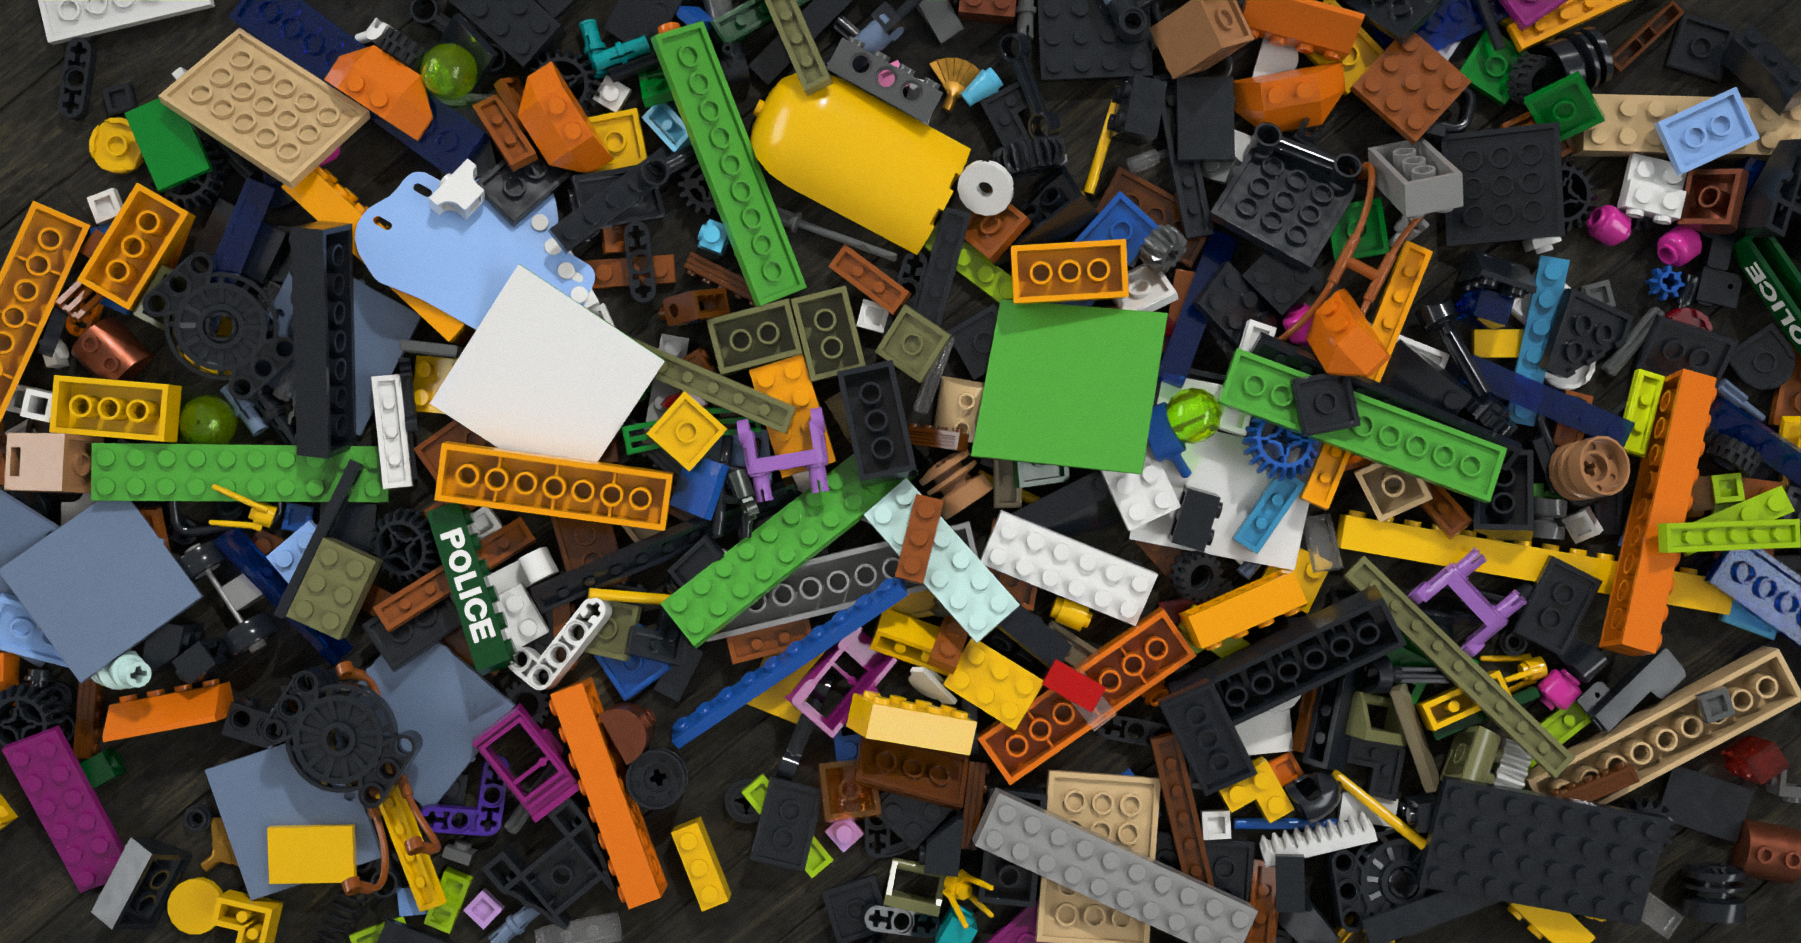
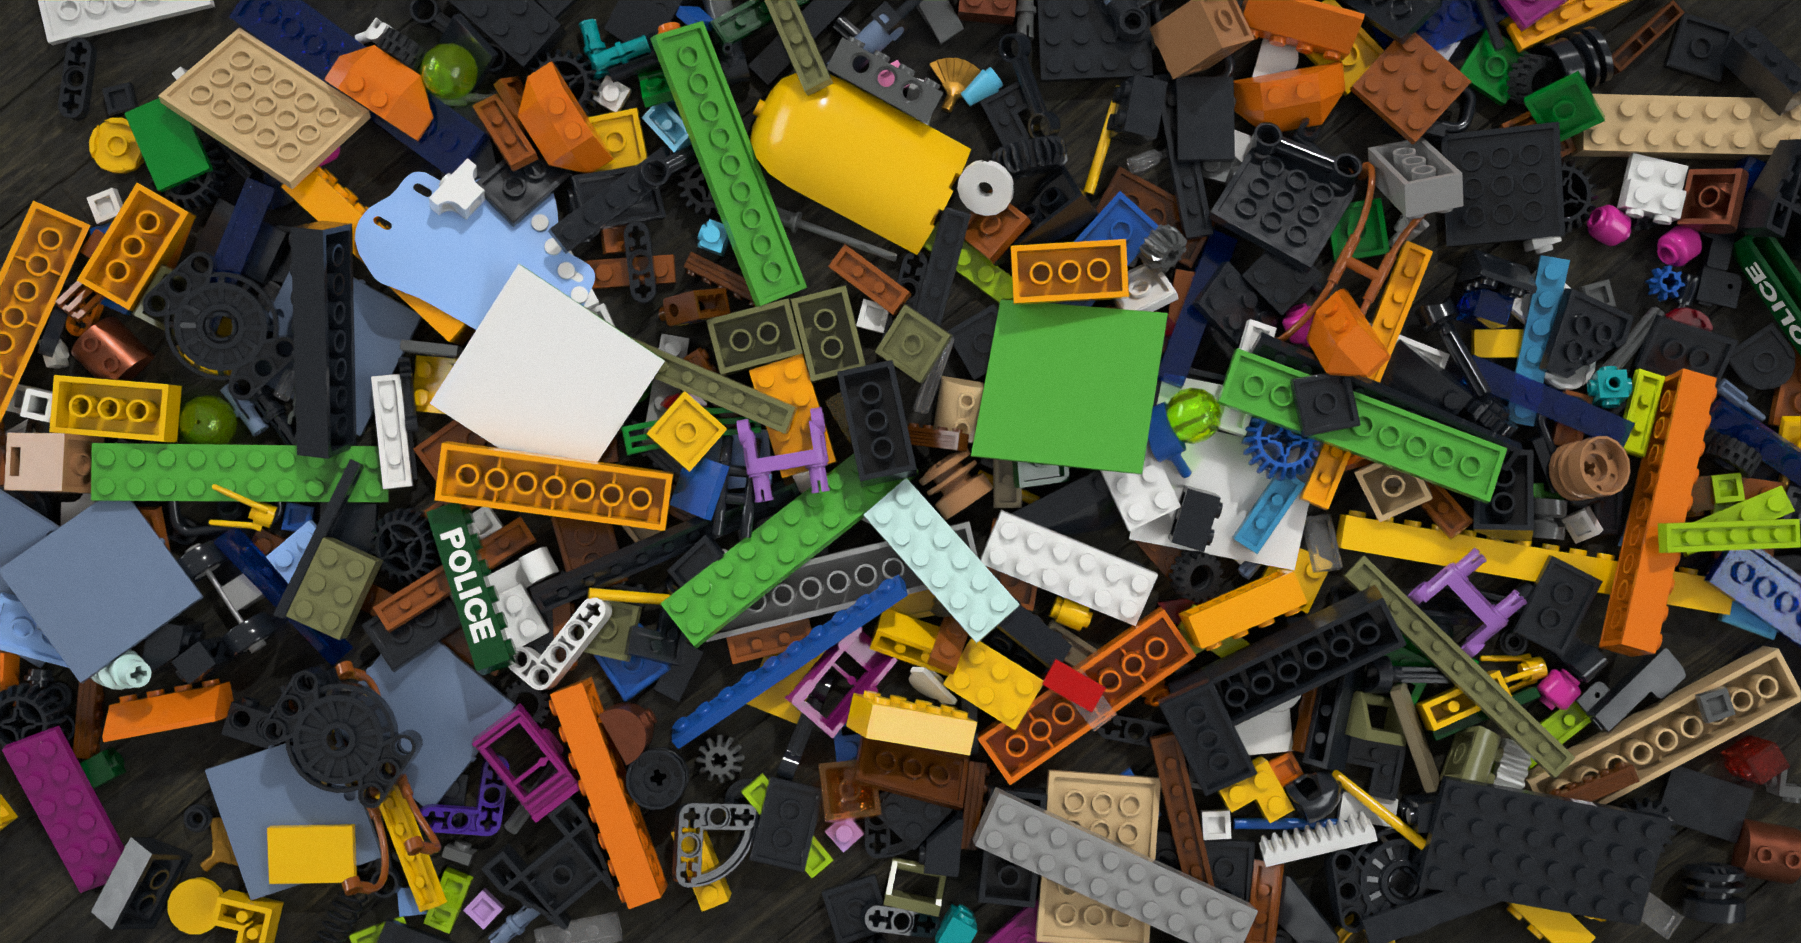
pearl dark grey bar [727,469,759,522] -> none
dark orange plate [895,494,944,585] -> none
yellow plant [942,869,994,929] -> none
black tile [1275,854,1305,913] -> none
light blue plate [1654,87,1760,176] -> none
none -> beam [672,802,758,888]
none -> dark grey gear [696,734,745,783]
none -> teal brick [1587,366,1632,408]

